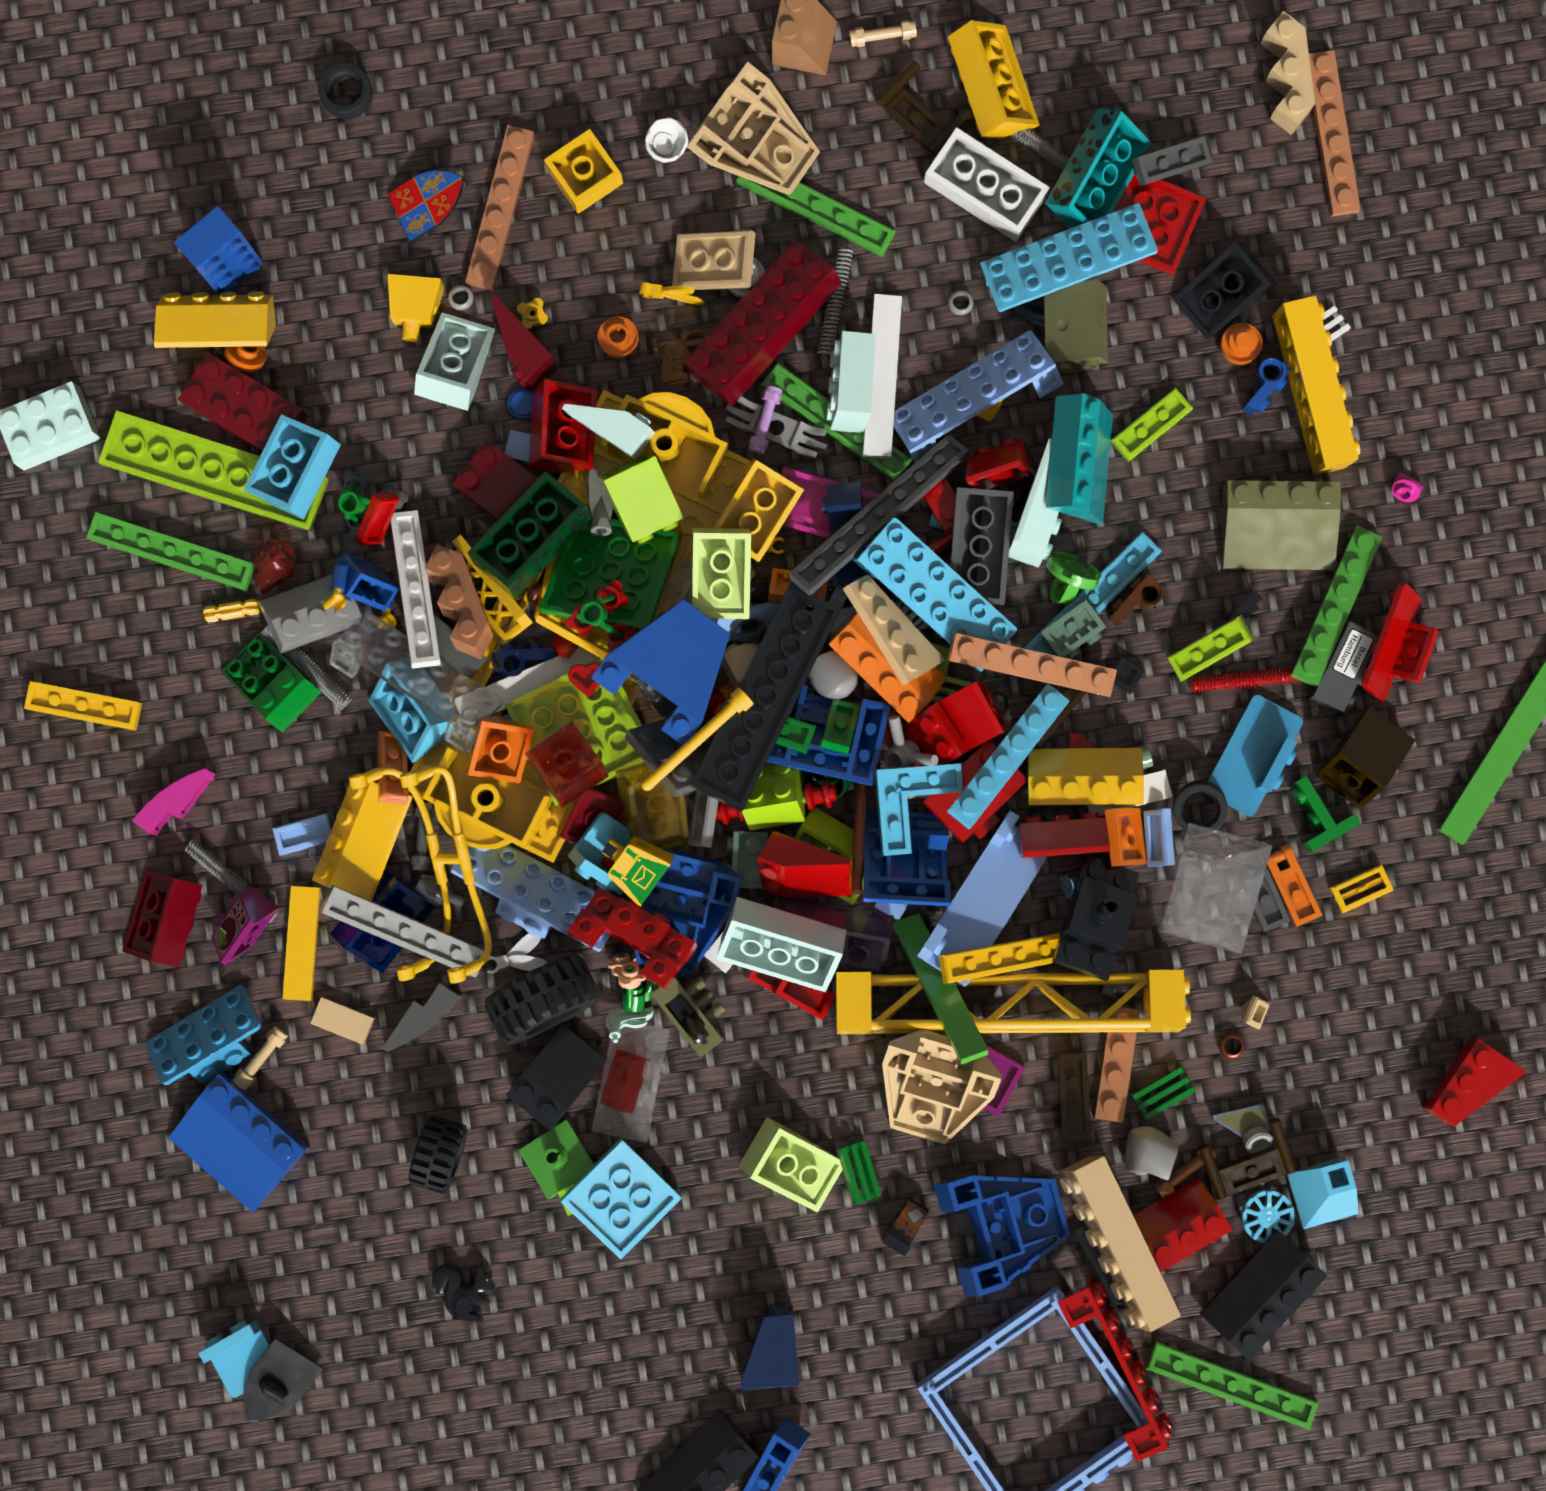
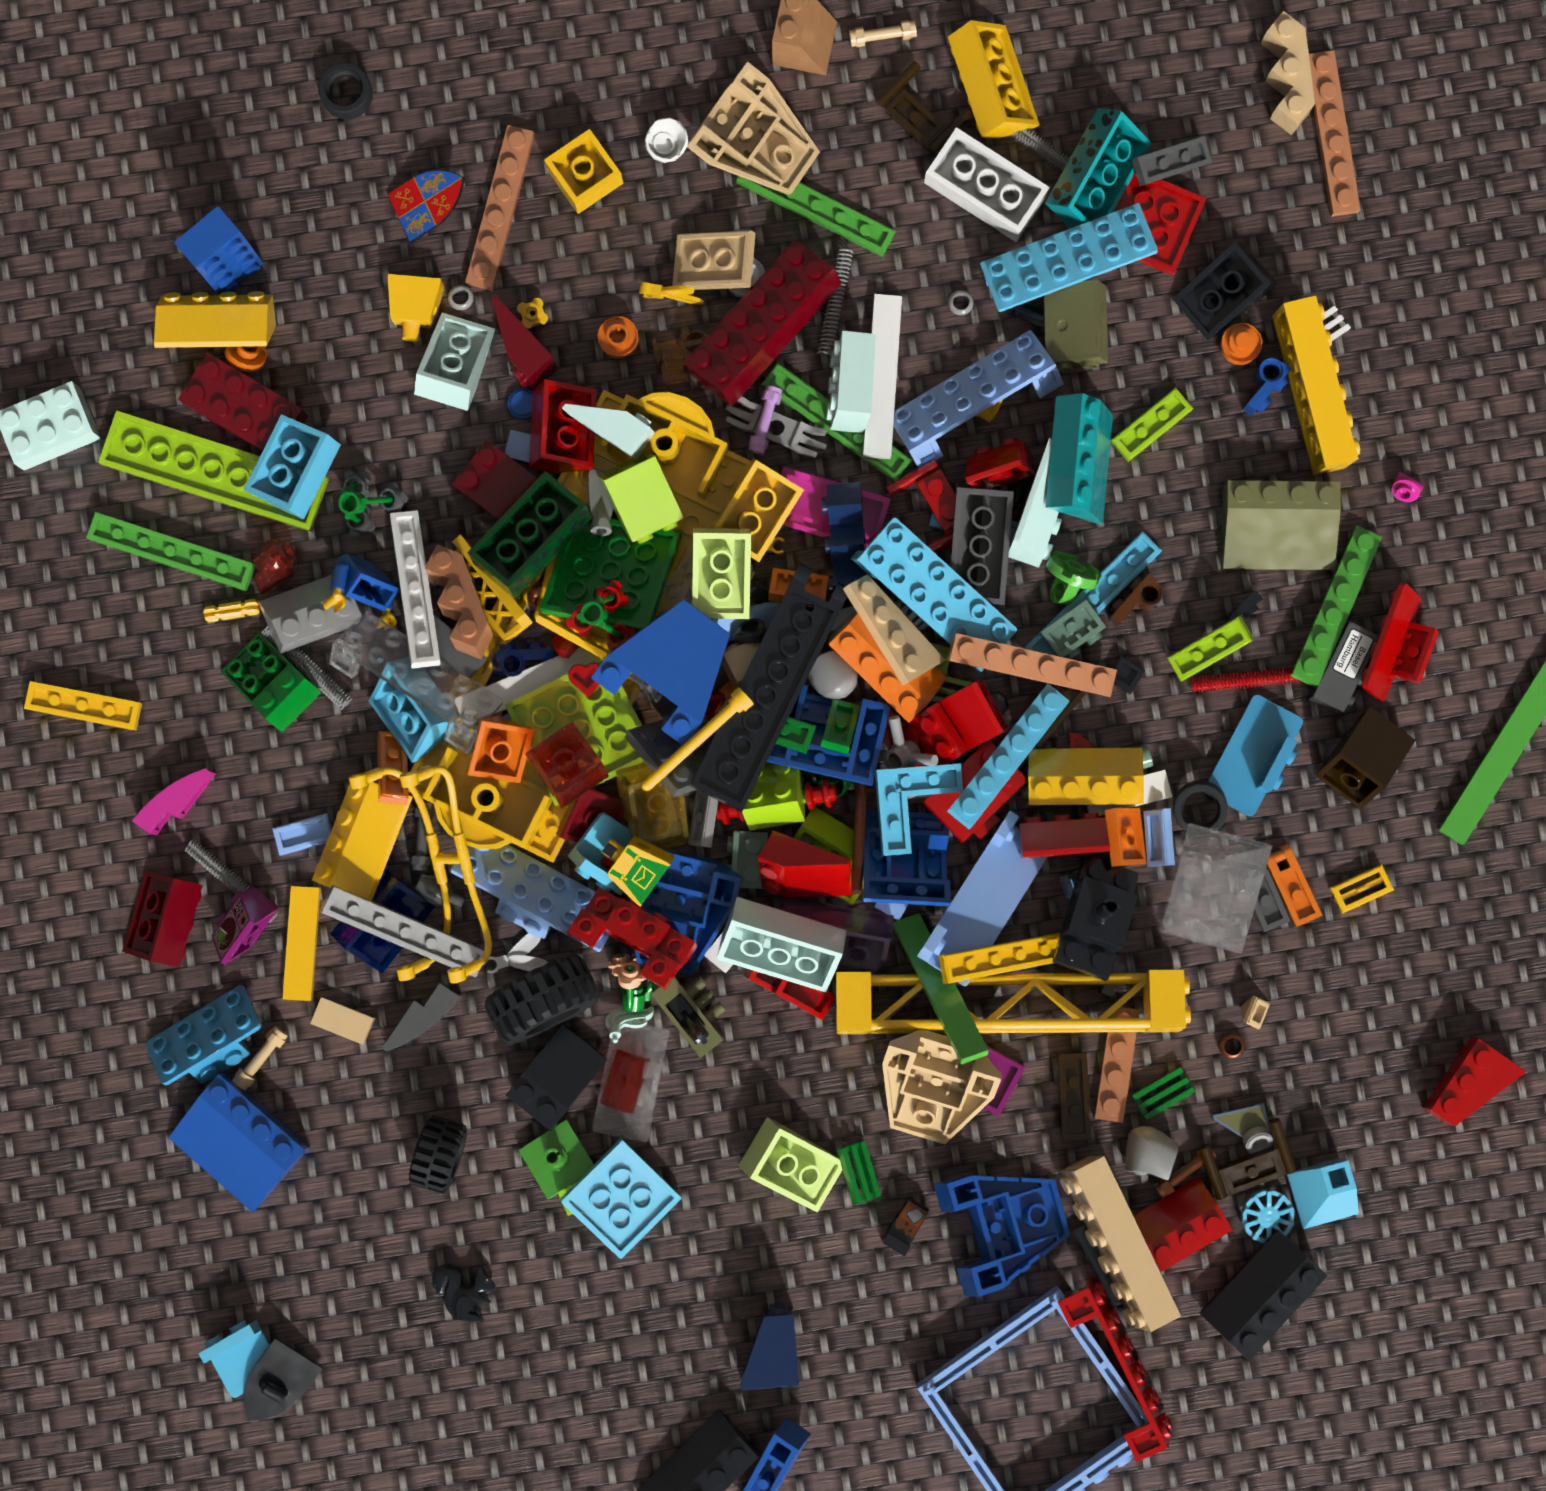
red tile [354,492,400,546] -> none
dark grey plate [789,434,969,596] -> none
bright green tile [1145,1340,1319,1430] -> none
green bracket [1291,776,1361,853] -> none

